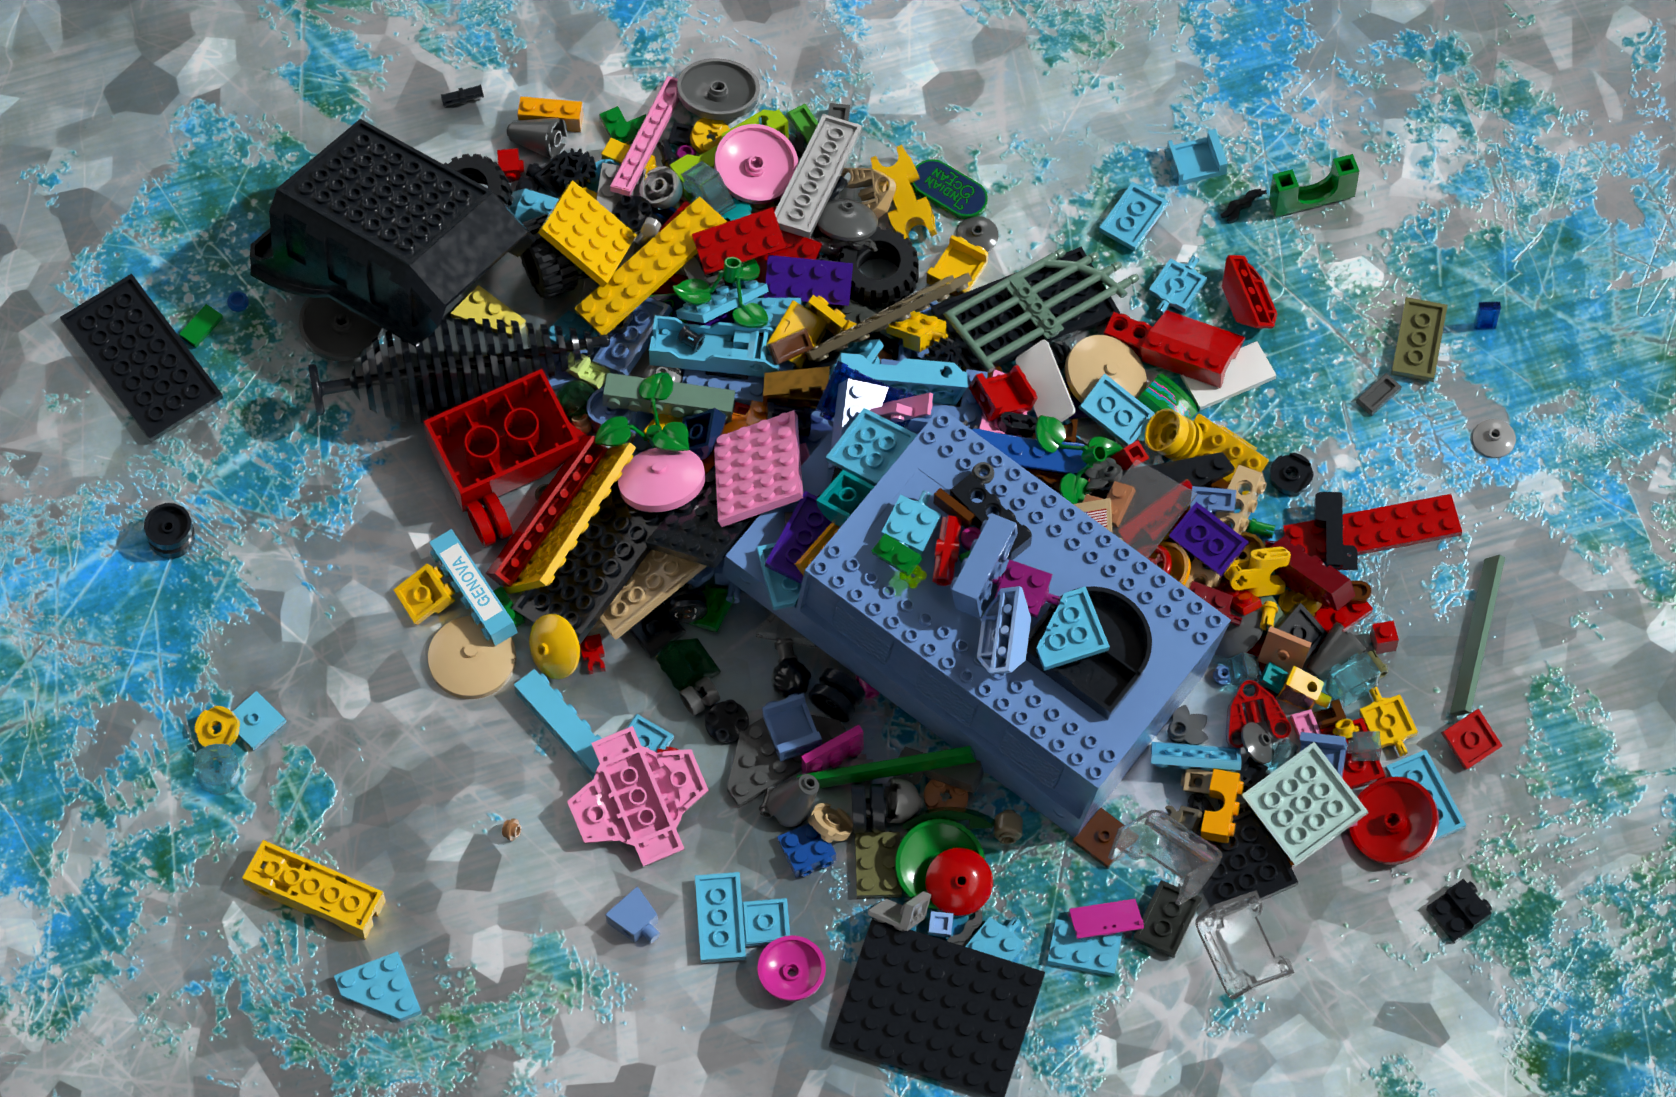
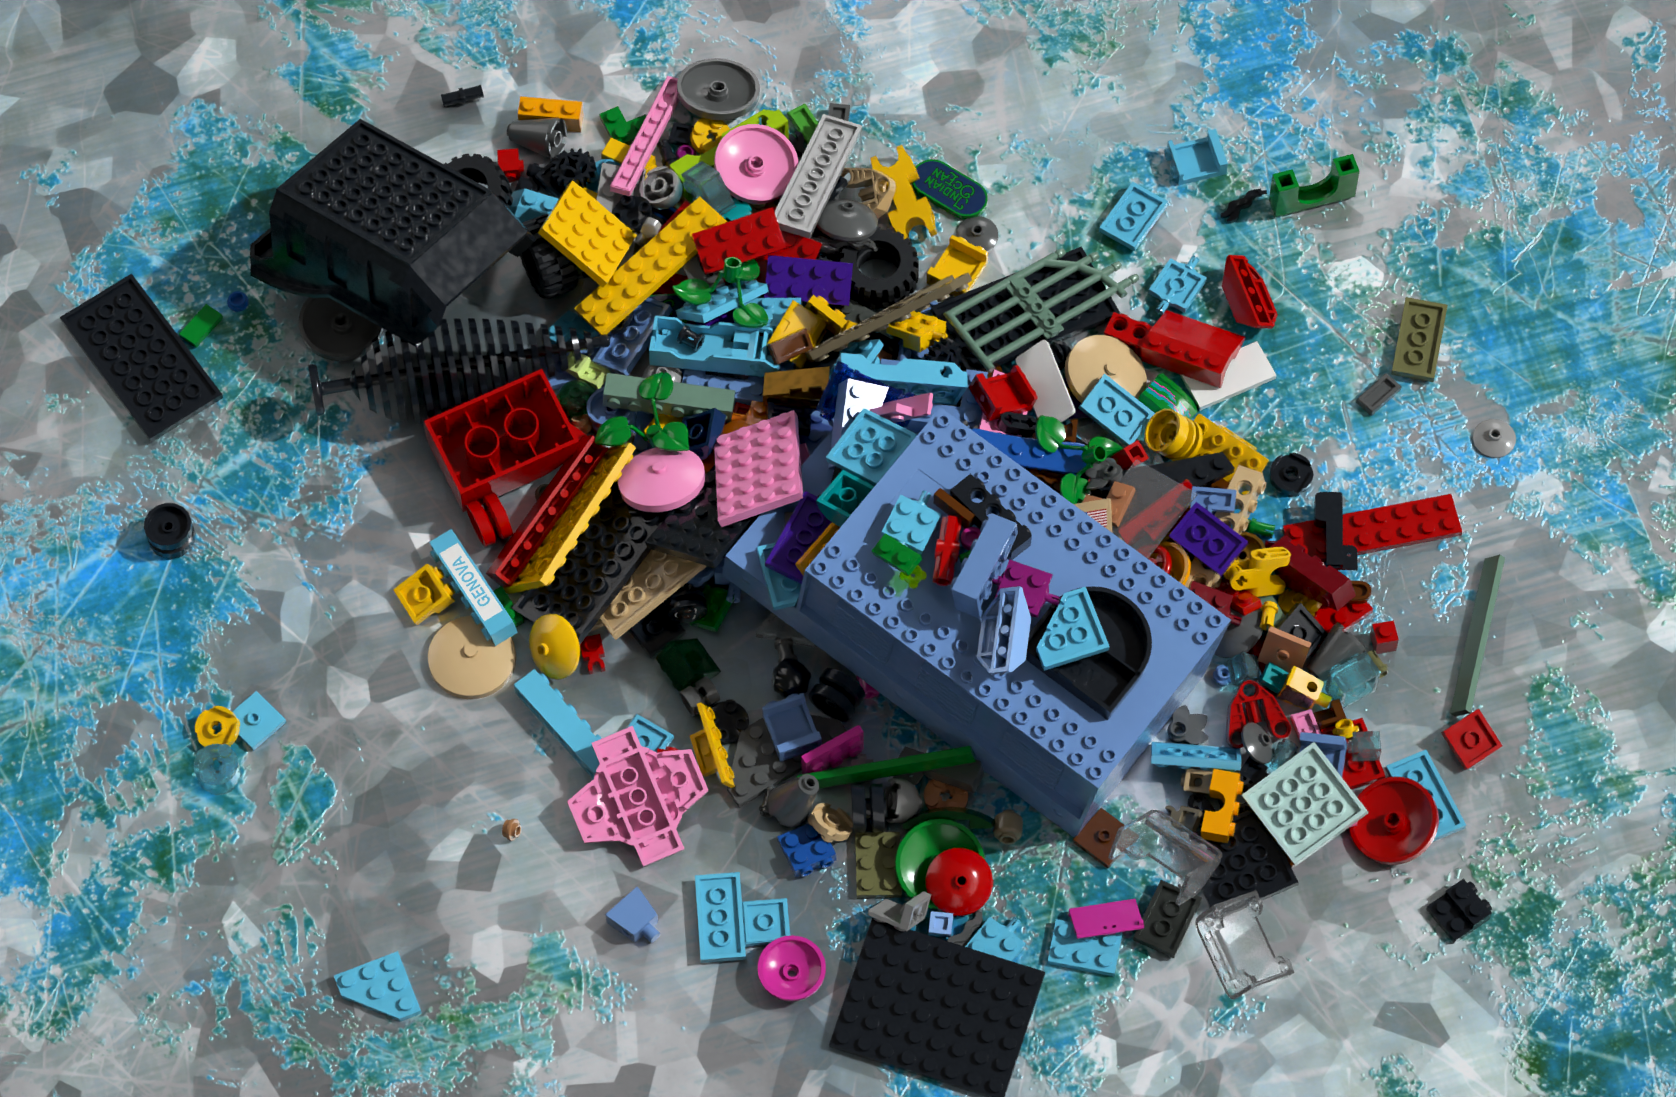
yellow piece [242,840,386,940] -> none
light yellow wing [450,285,526,339] -> none
dark grey plate [972,462,994,484] -> none
yellow plate [1359,687,1418,757] -> none
clear blue tile [1474,302,1501,330] -> none
none -> yellow bracket [689,702,735,788]

